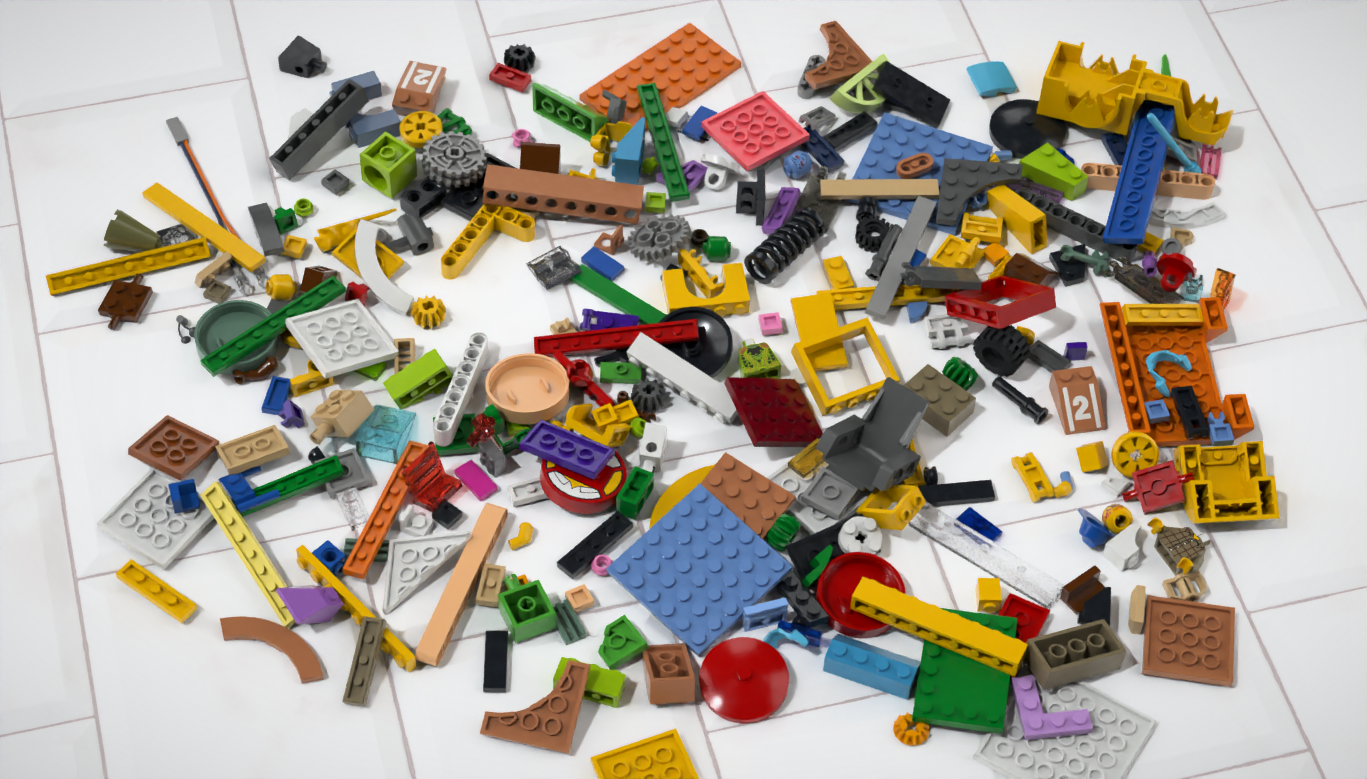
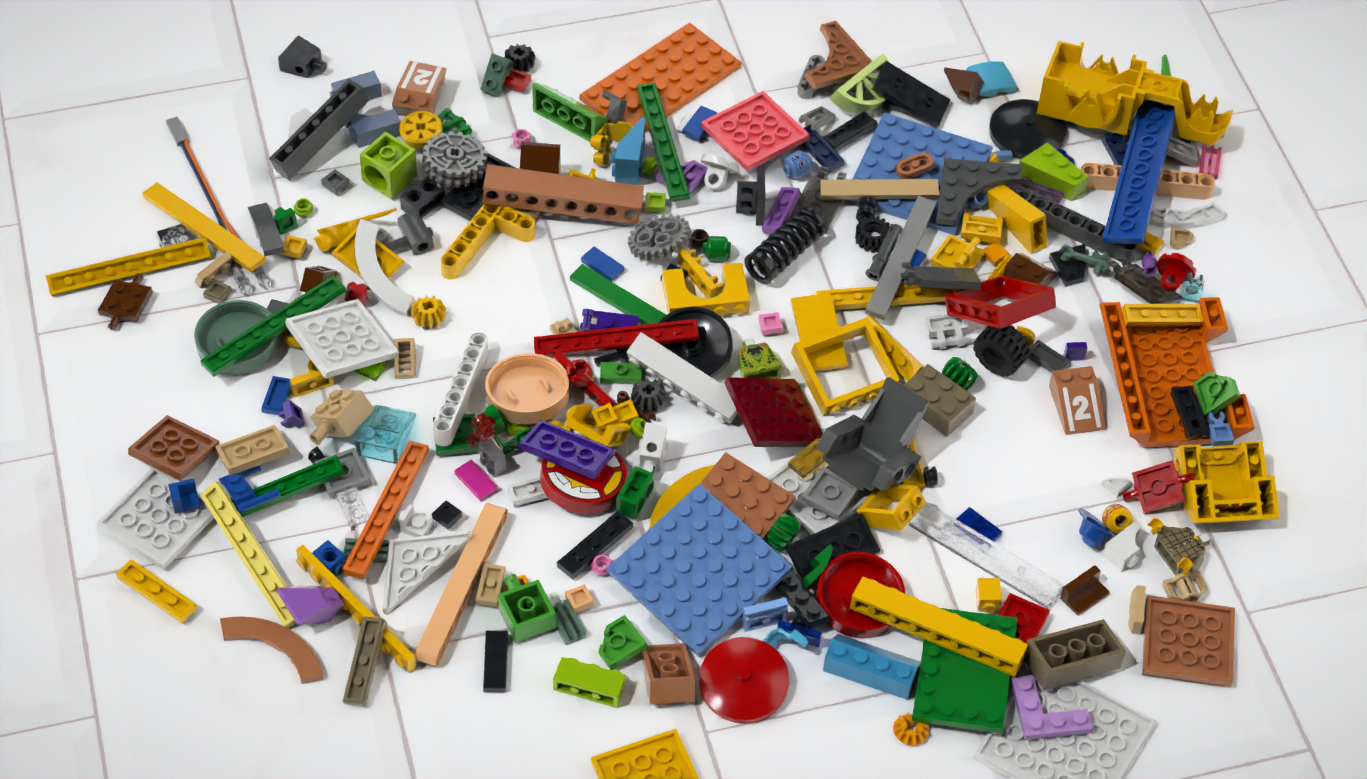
olive cone [103,209,163,252] -> none
dark grey piece [176,315,195,344] -> none
reddish brown arm [232,356,278,384] -> none
yellow head [266,274,297,301] -> none
lime wedge [383,348,453,410] -> none
clear red plate [401,441,463,512] -> none
nougat plate [480,660,591,754] -> none
yellow arm [508,522,533,550] -> none
clear slope [526,245,582,290] -> none
nougat bracket [594,225,624,255] -> none
white tile [665,107,689,128] -> none
yellow plate [822,256,854,289] -> none
white plate [838,516,882,555] -> none
medium blue tile [906,301,927,323] -> none
black tile [918,480,995,508] -> none
black pin [992,376,1049,424] -> none
yellow plate [1011,452,1054,502] -> none
yellow arm [1053,471,1073,498] -> none
yellow panel [1076,440,1109,472] -> none
black slope [1077,587,1111,627] -> none
yellow wheel [1111,431,1159,478] -> none
medium blue plate [1144,399,1170,424] -> none
medium azure helmet [1146,350,1192,397] -> none
medium azure piece [1147,113,1201,173] -> none
light grey tile [1162,238,1182,255] -> none
clear orange bracket [1210,268,1236,311] -> none
none -> sand green plate [480,53,513,96]
none -> yellow plate [861,315,924,381]
none -> reddish brown slope [944,67,984,102]
none -> bright green plate [1193,372,1241,418]

